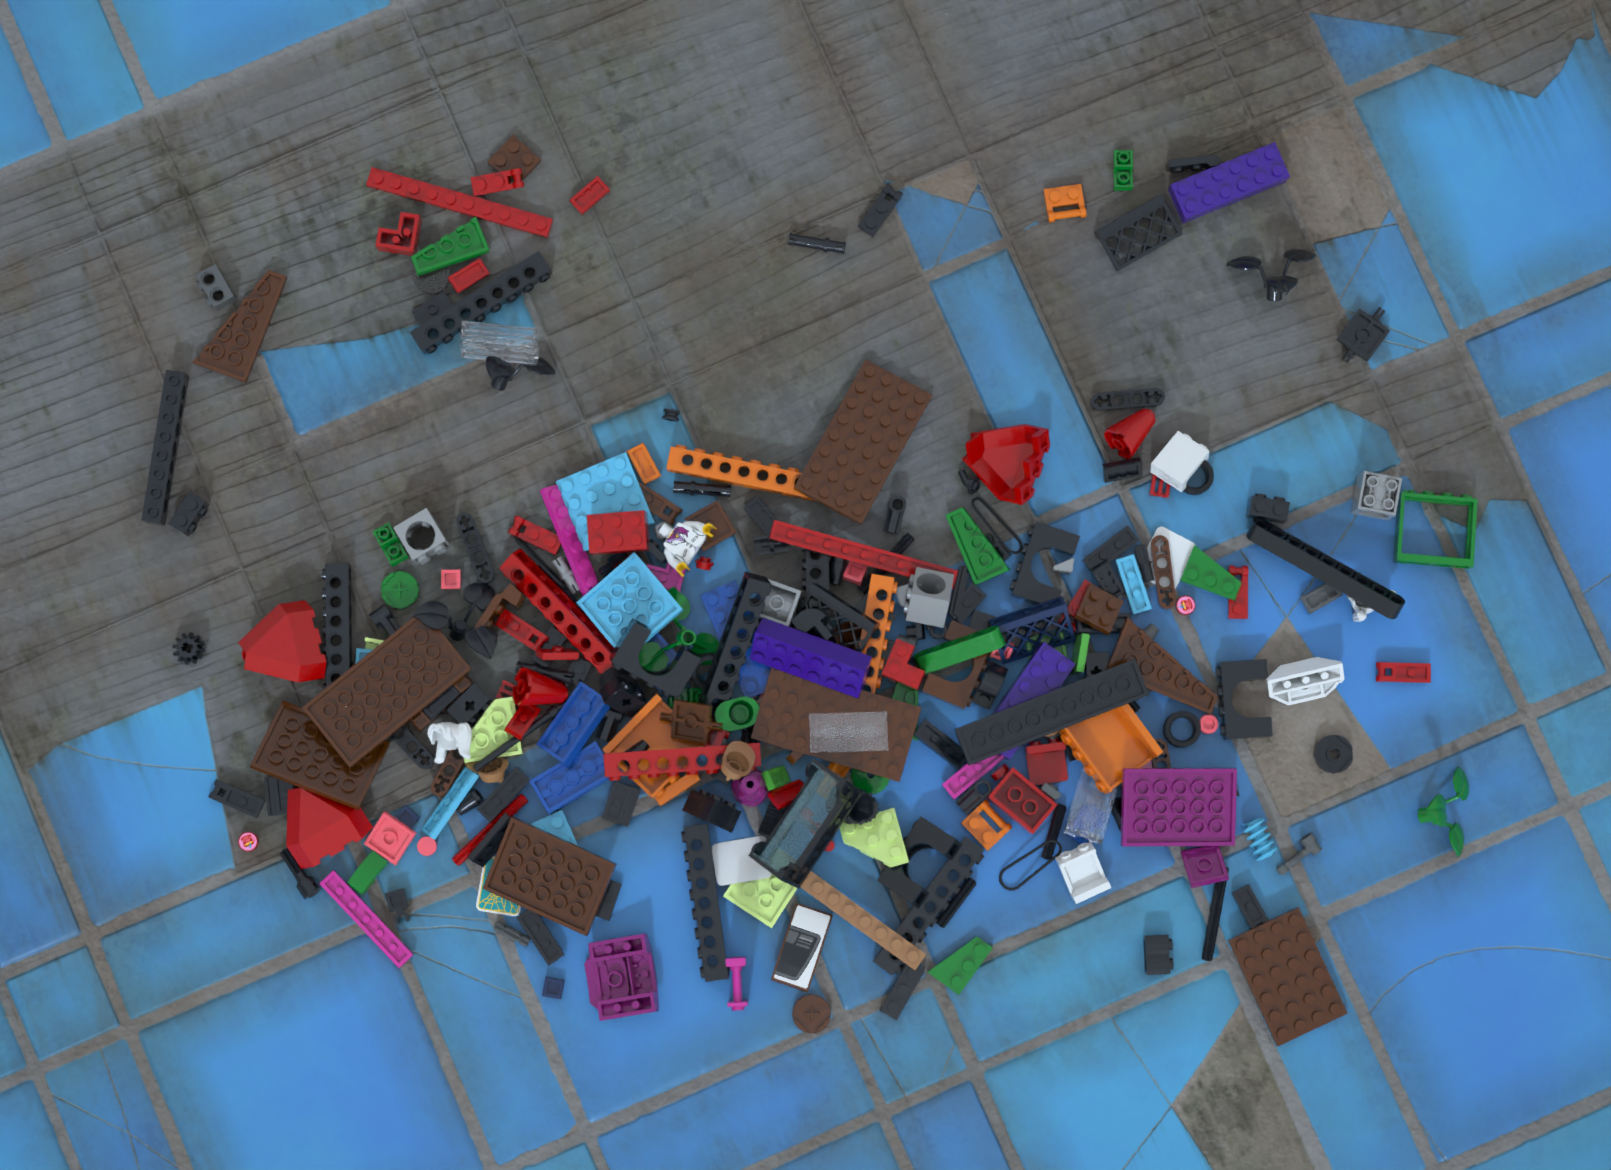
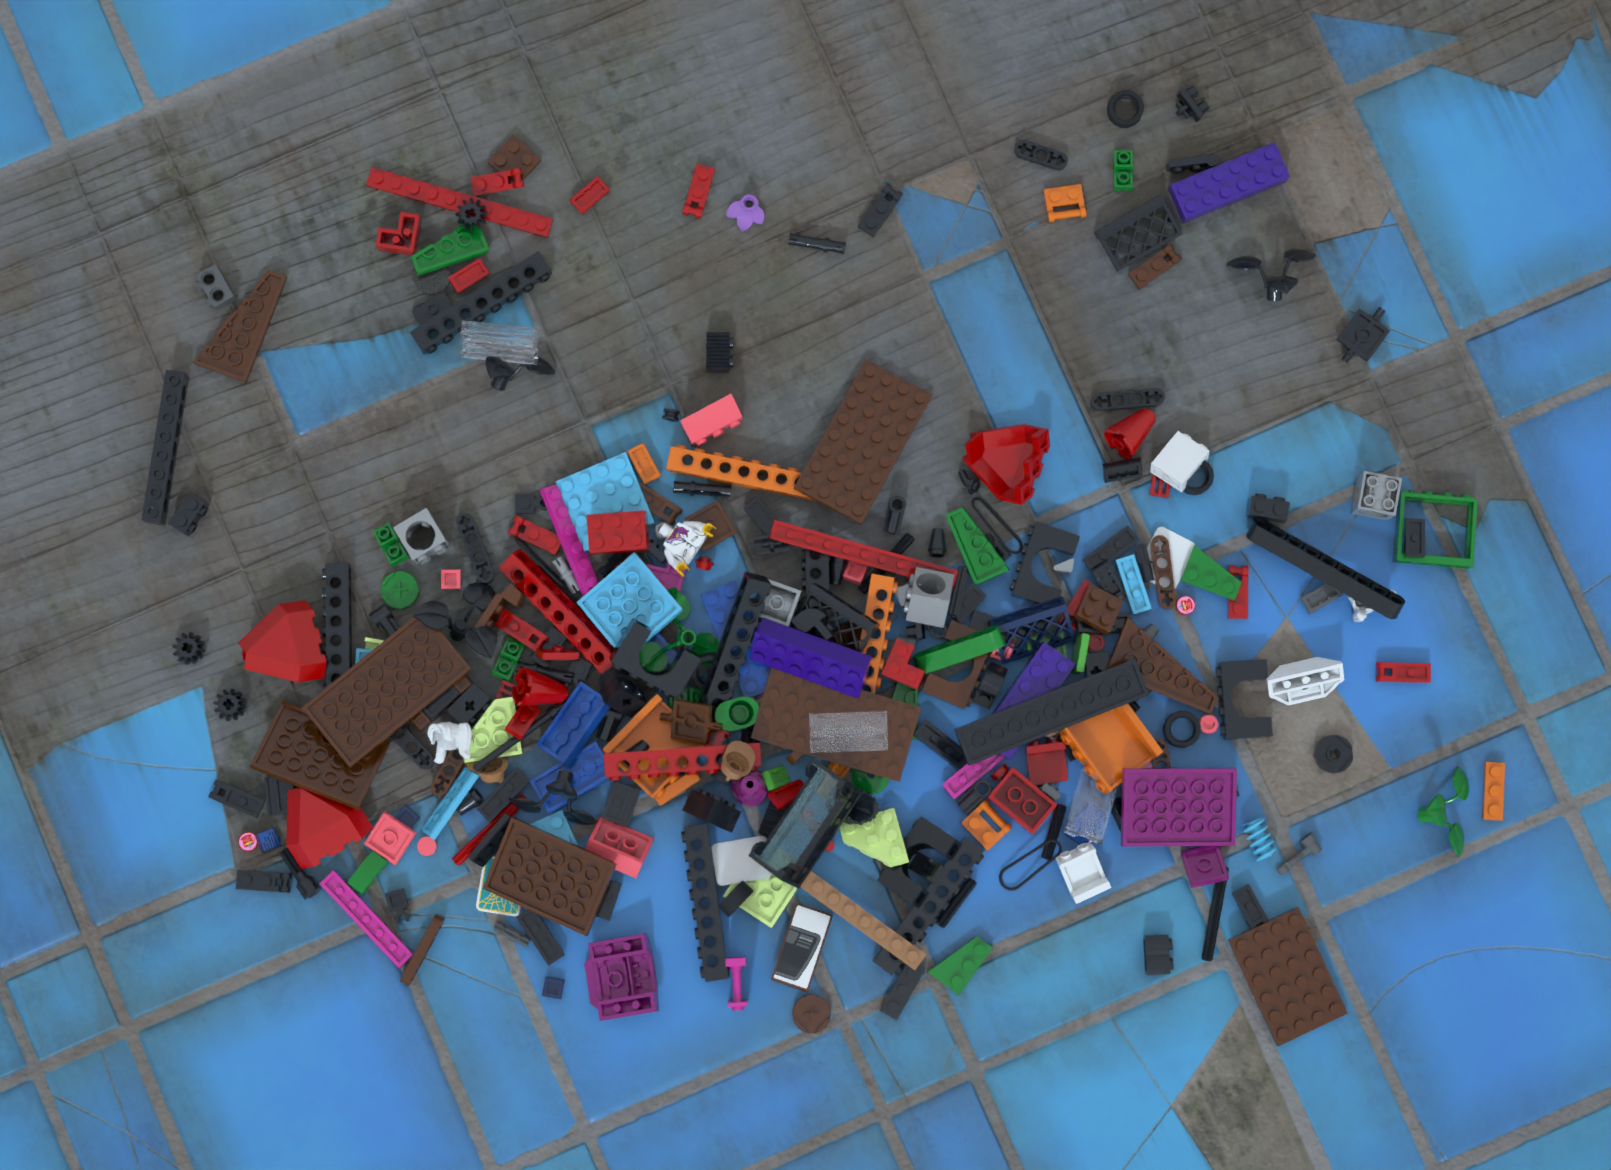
none -> black gear [213,689,247,722]
none -> black plate [236,870,292,893]
none -> tile [254,827,281,853]
none -> reddish brown beam [400,914,445,986]
none -> black gear [455,198,488,231]
none -> green slope [491,637,526,682]
none -> black plant [508,770,598,825]
none -> black plate [515,494,547,514]
none -> coral slope [585,816,654,878]
none -> coral slope [680,394,743,447]
none -> red plate [682,164,715,219]
none -> black brick [706,332,733,373]
none -> black tyre [718,881,753,917]
none -> medium lavender plate [726,194,764,231]
none -> black plate [908,852,945,884]
none -> black cone [928,528,947,558]
none -> black beam [1014,140,1068,171]
none -> red plate [1088,634,1105,652]
none -> black tyre [1107,90,1144,128]
none -> reddish brown plate [1128,244,1182,290]
none -> black hips [1176,86,1209,123]
none -> black plate [1404,518,1425,558]
none -> orange plate [1482,762,1505,821]

